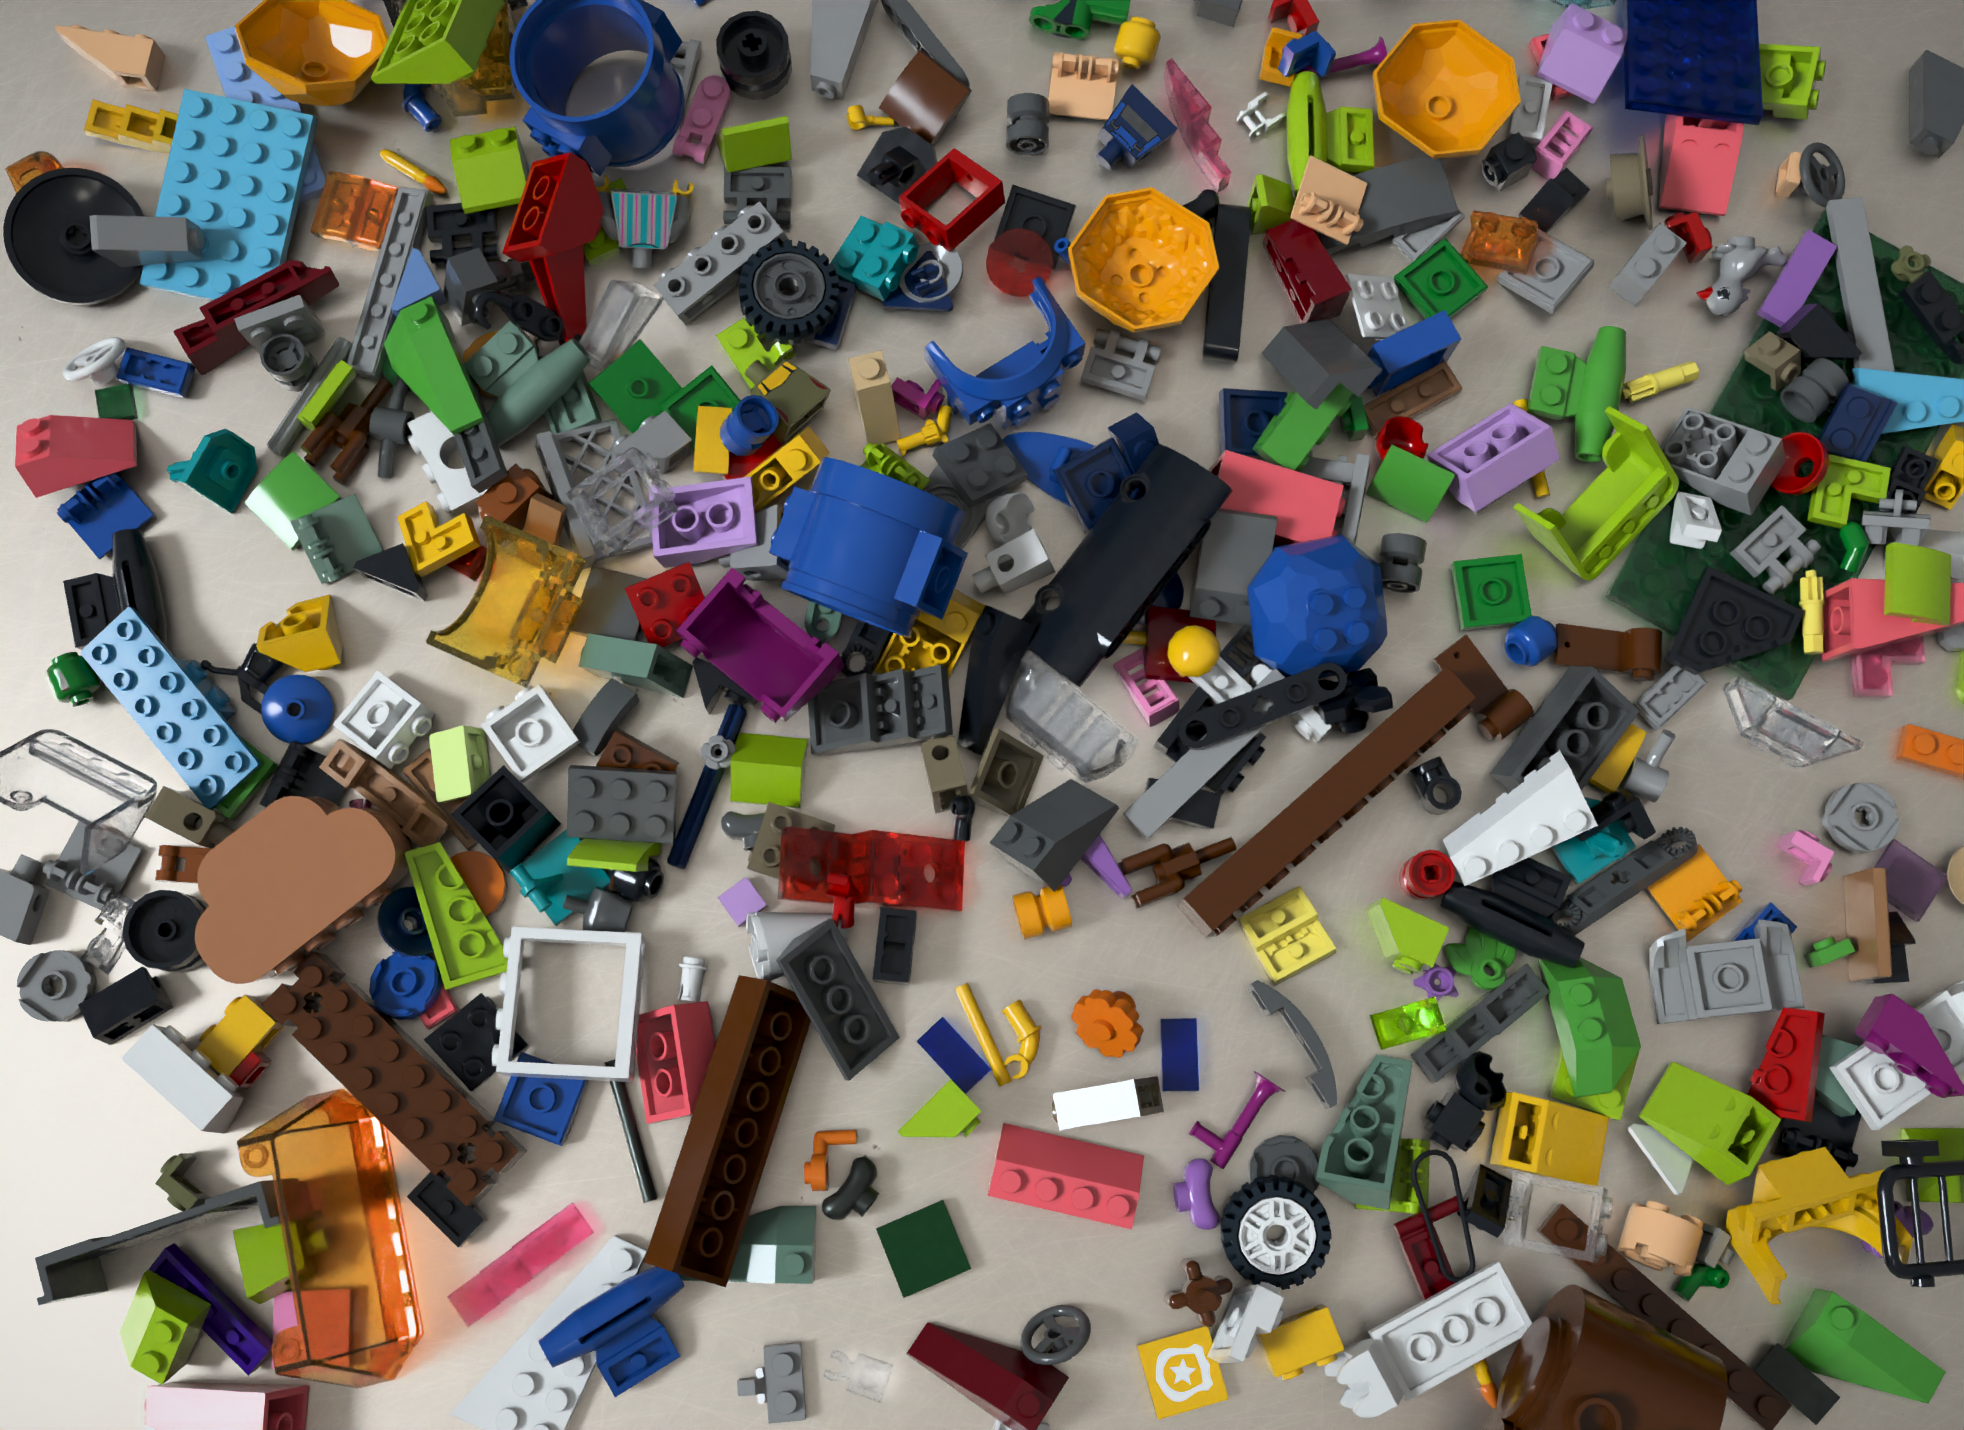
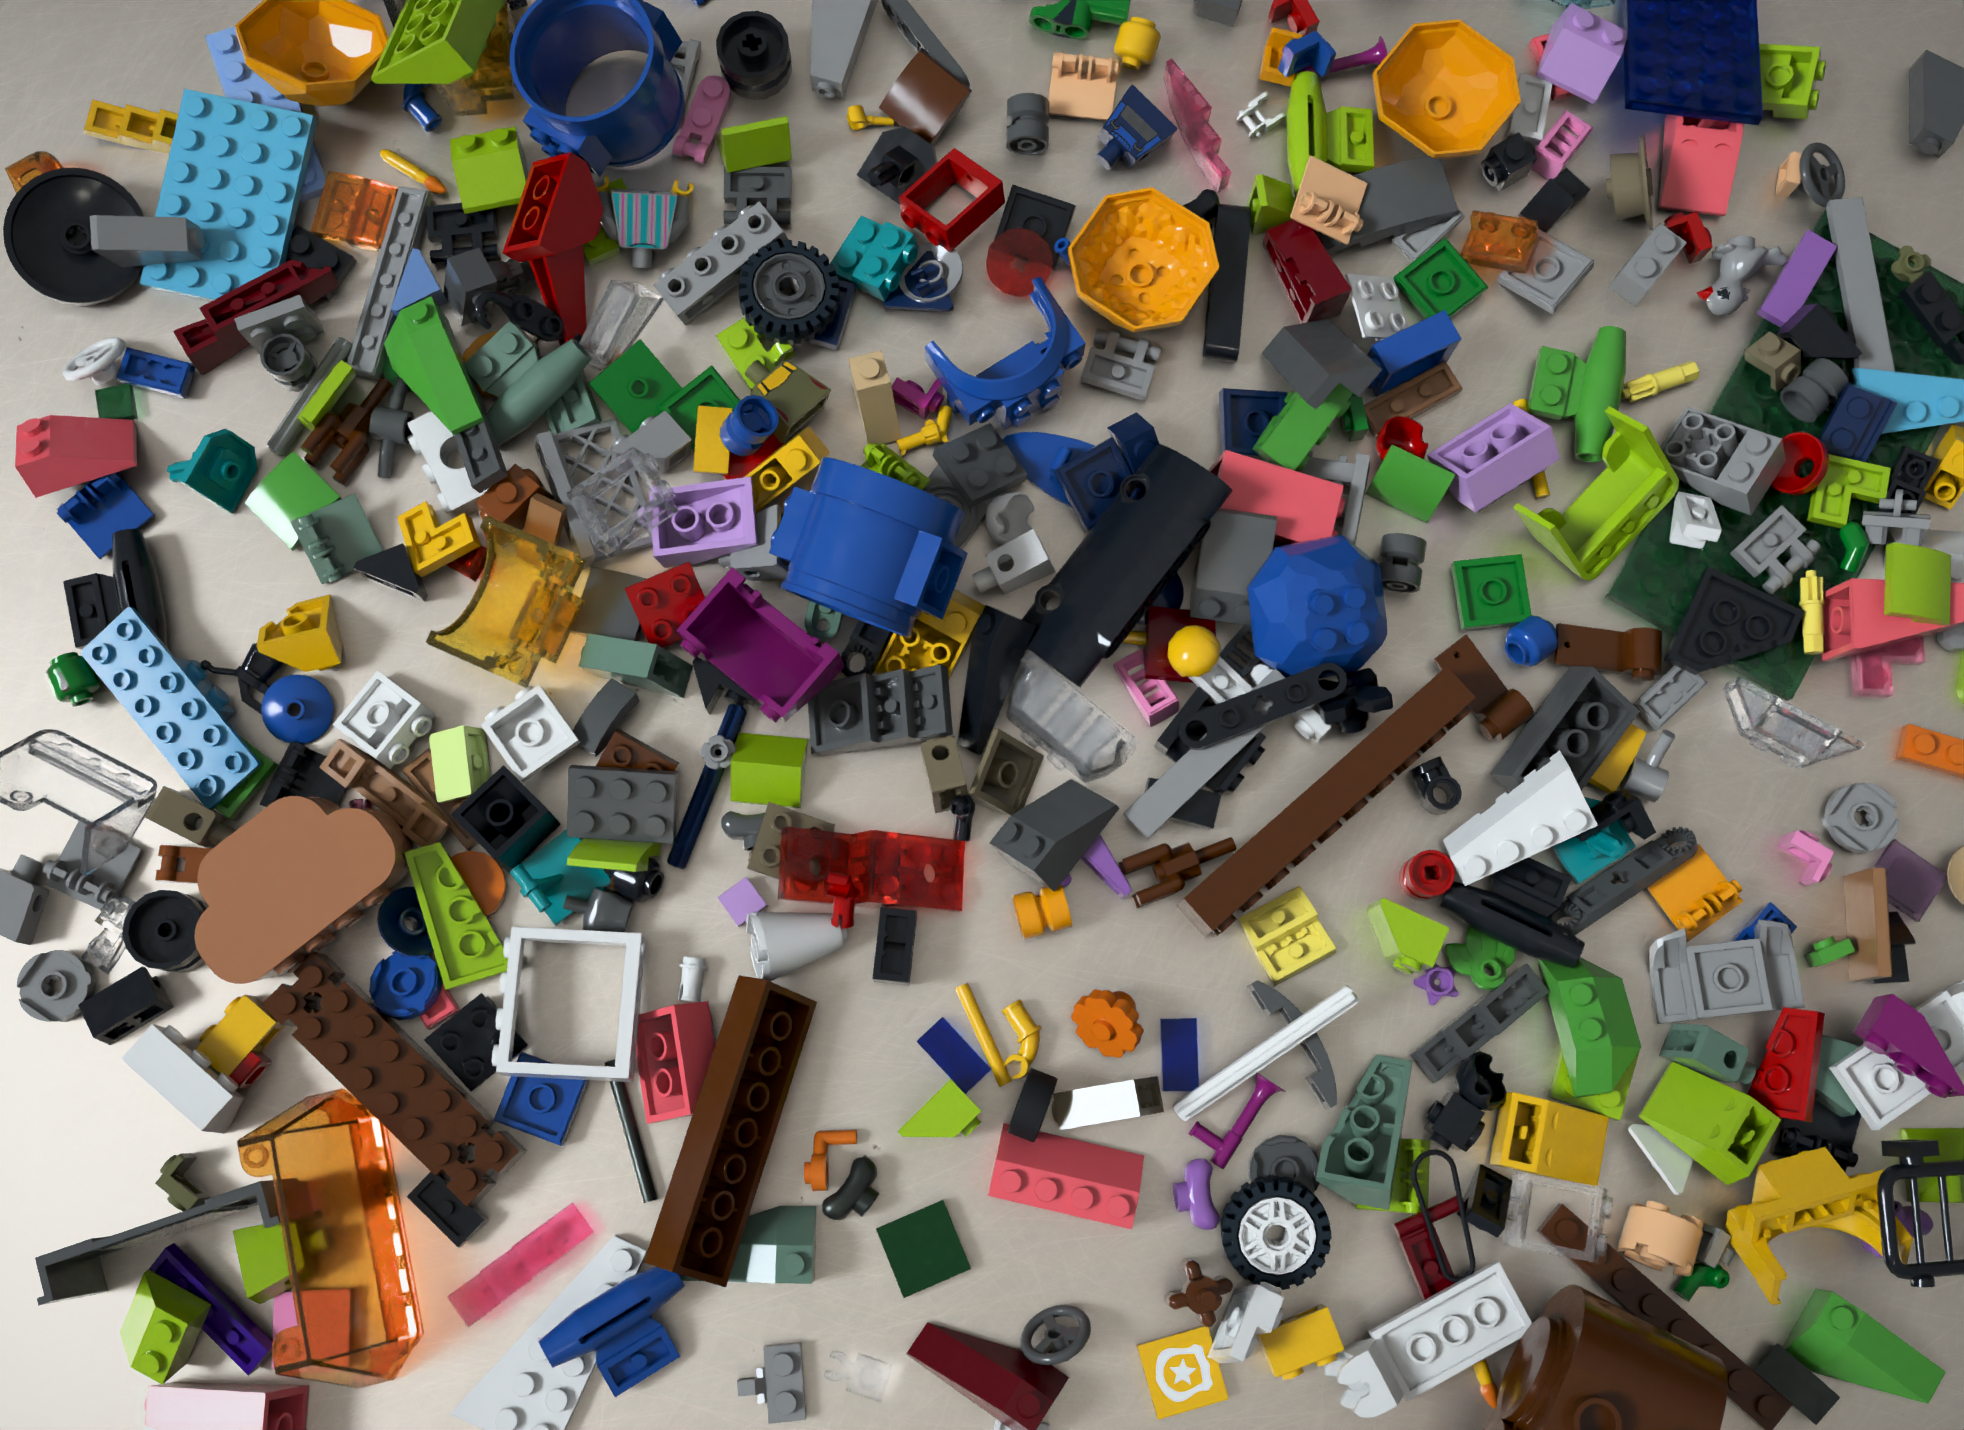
light nougat slope [55,25,166,92] -> none
dark grey slope [776,919,900,1081] -> none
clear neon green slope [1370,996,1447,1050] -> none
none -> black plate [285,225,357,300]
none -> black tyre [1007,1068,1058,1142]
none -> white axle [1173,985,1359,1121]
none -> sand green torso [1659,1023,1756,1084]

